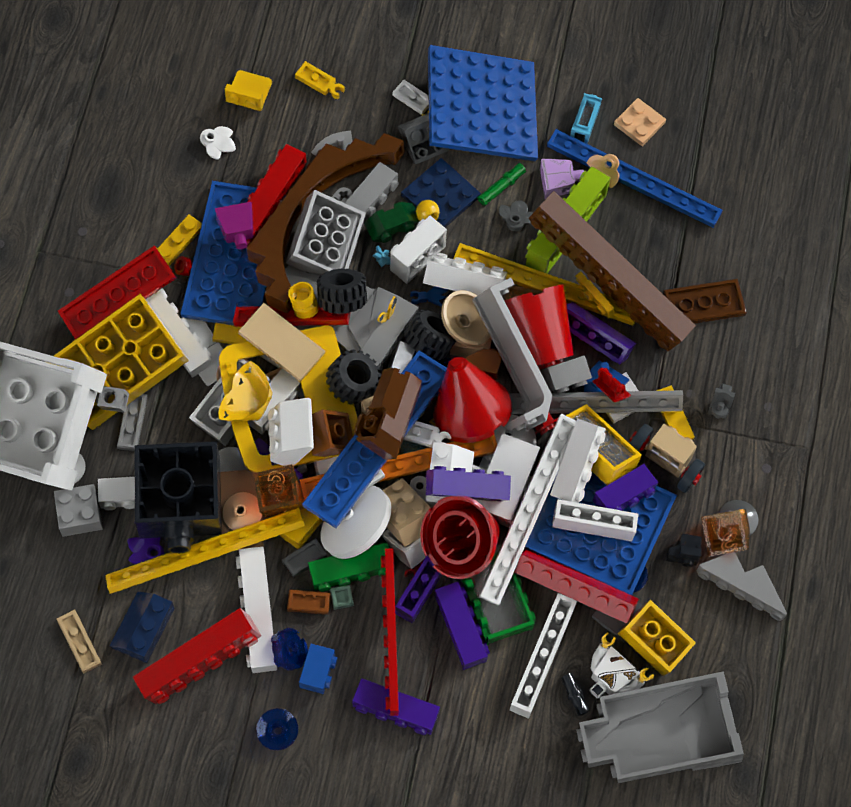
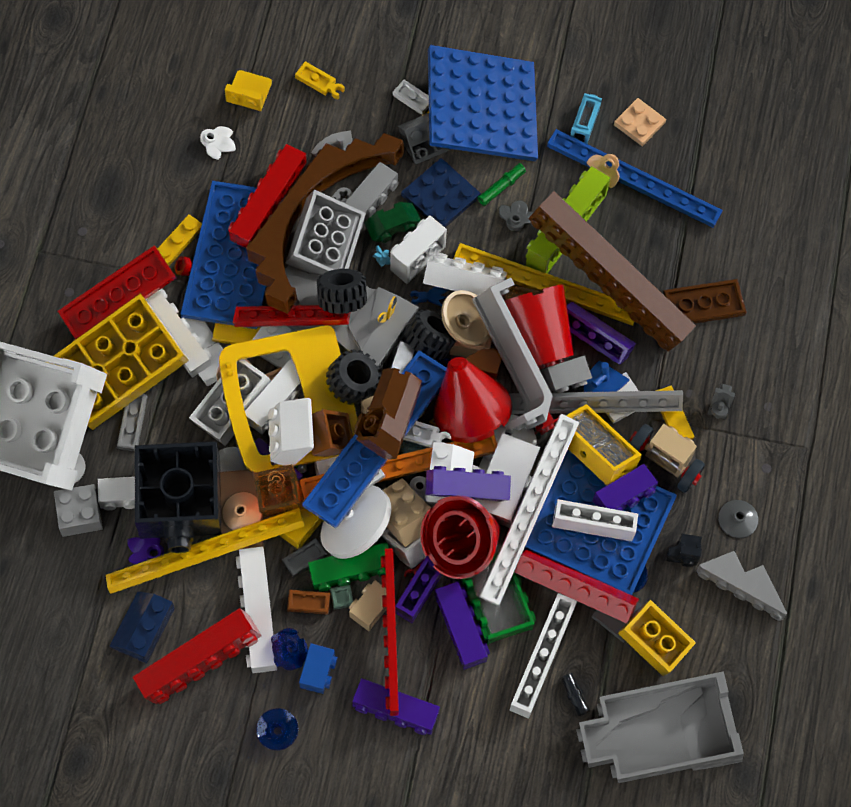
tan tile [57,610,102,674] -> none
light grey brick [96,386,129,413] -> none
magenta torso [215,202,253,249] -> none
yellow piece [218,361,273,421] -> none
tan tile [238,303,326,382] -> none
yellow wheel [288,282,319,319] -> none
yellow piece [416,200,440,221] -> none
lavender torso [540,159,584,199] -> none
white brick [550,419,606,503] -> none
yellow plate [575,271,615,318] -> none
white torso [590,633,654,698] -> none
red hinge [592,368,631,403] -> none
clear orange slope [701,509,750,557] -> none
none -> tan brick [349,580,387,631]

